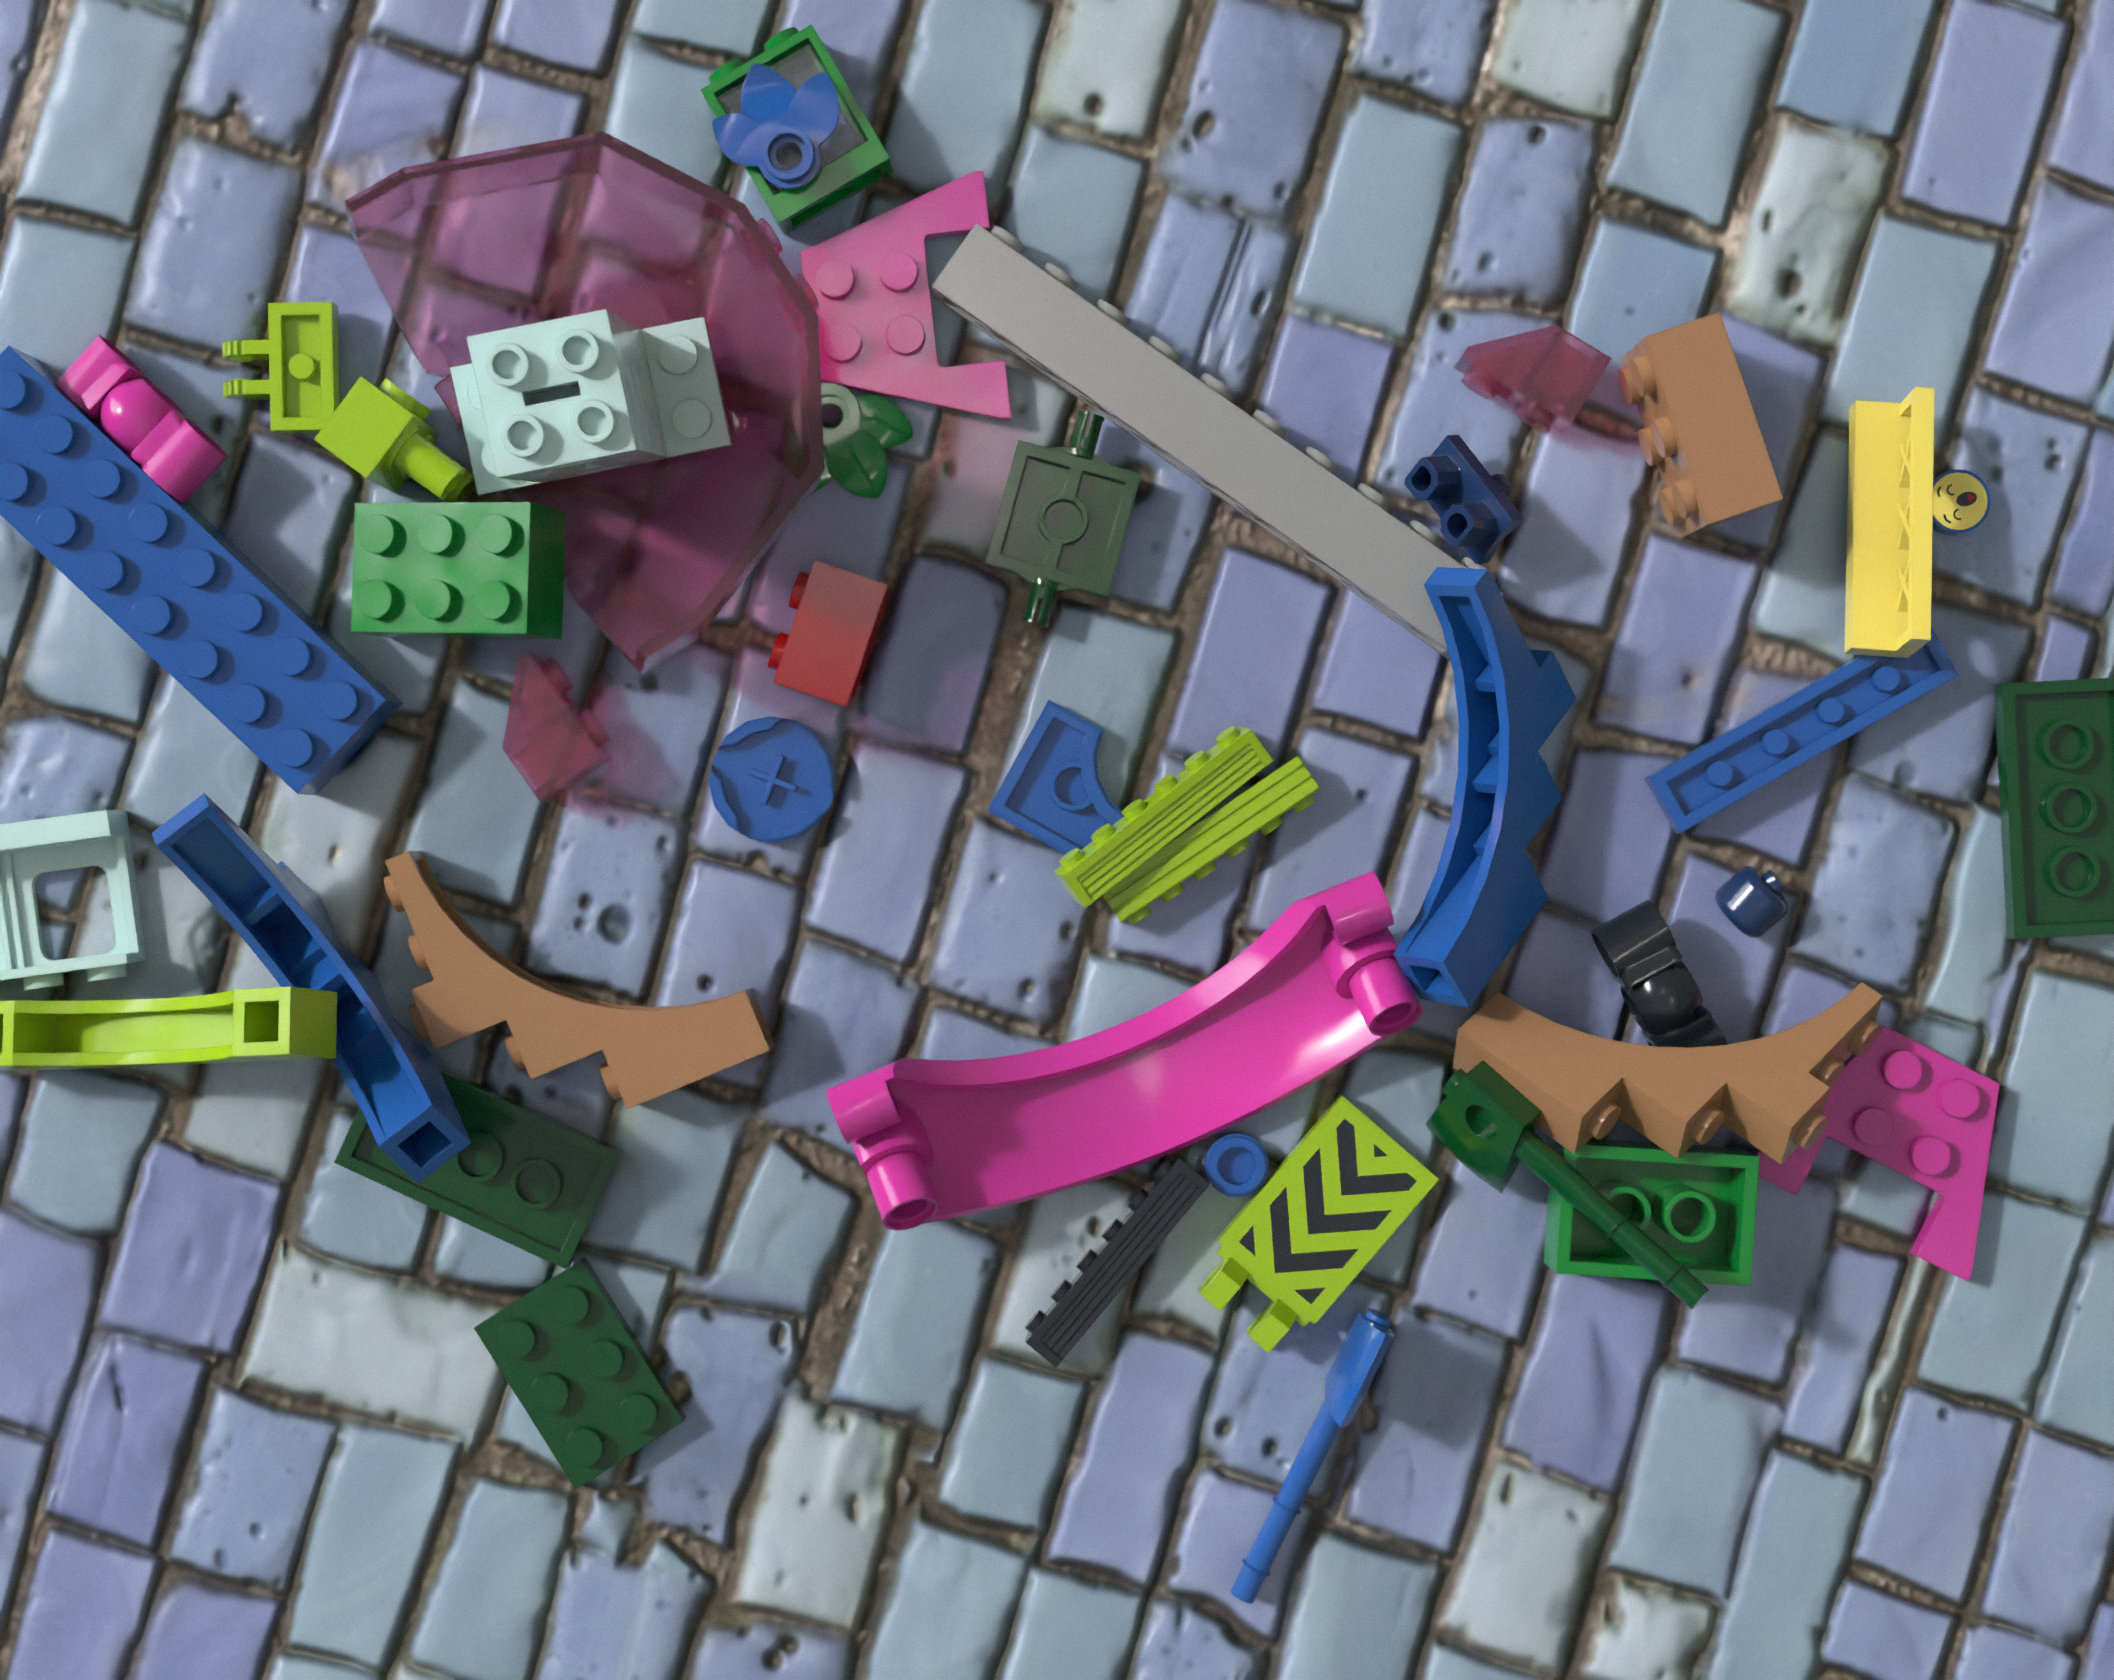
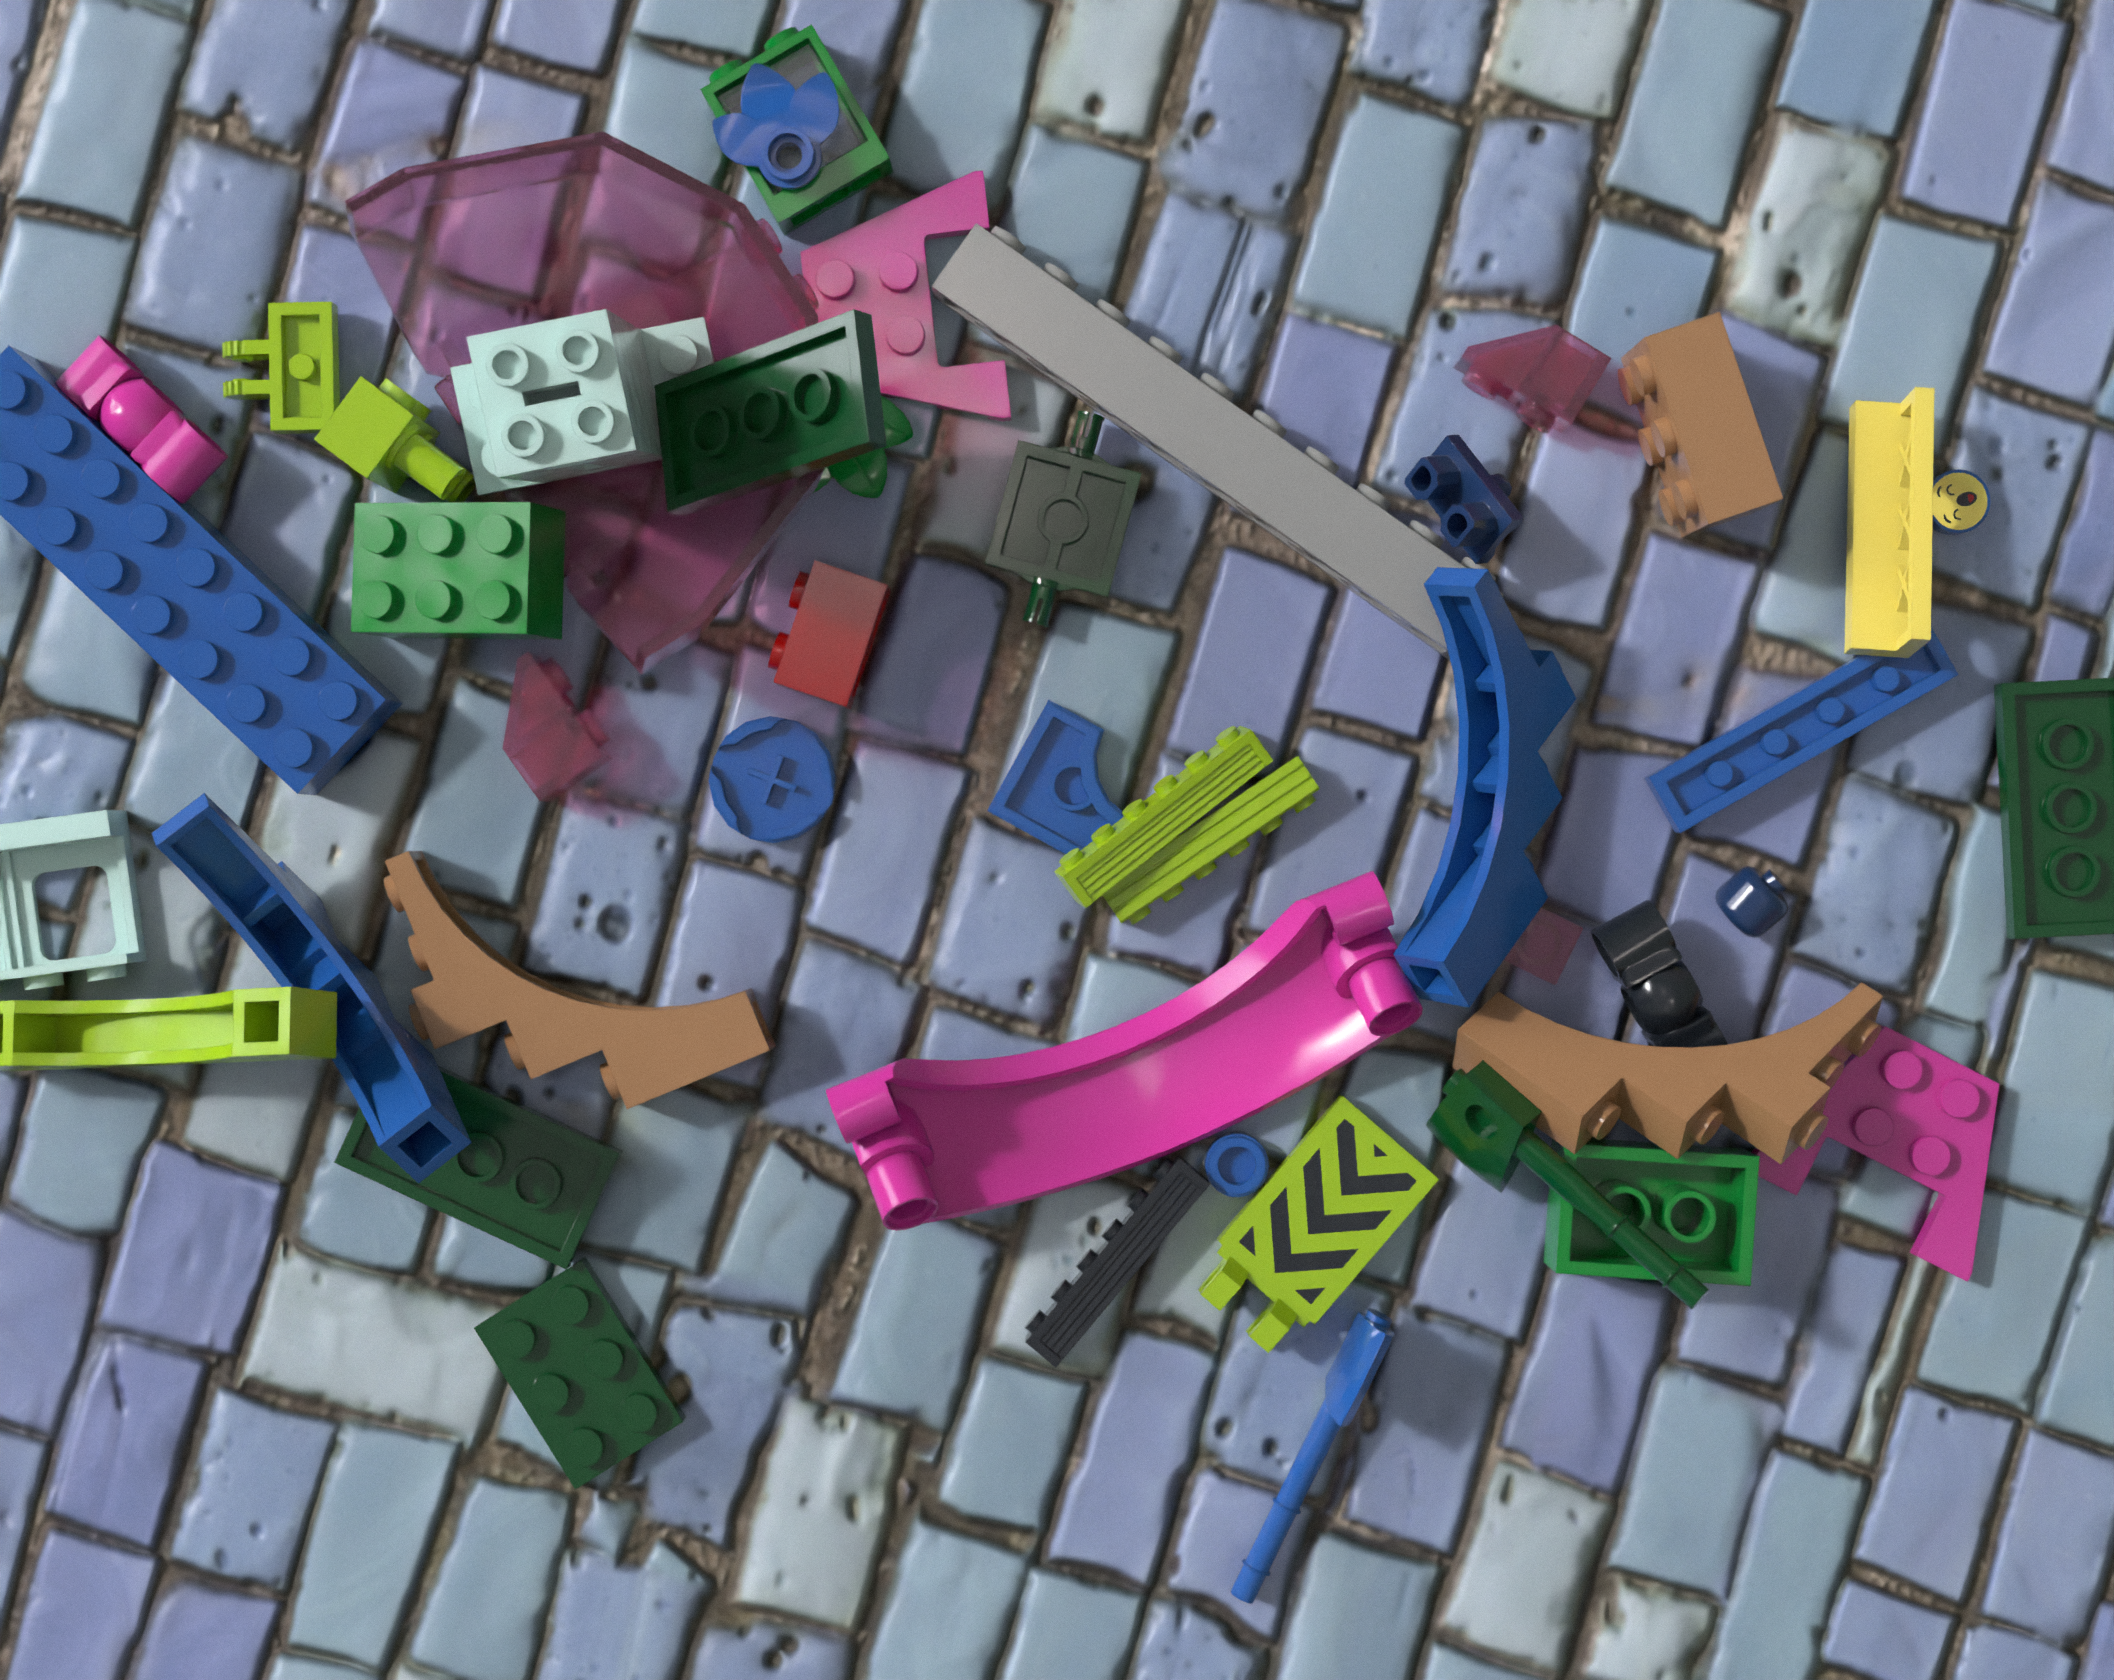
none -> dark green plate [654,309,887,516]
none -> clear pink tile [1503,908,1583,985]

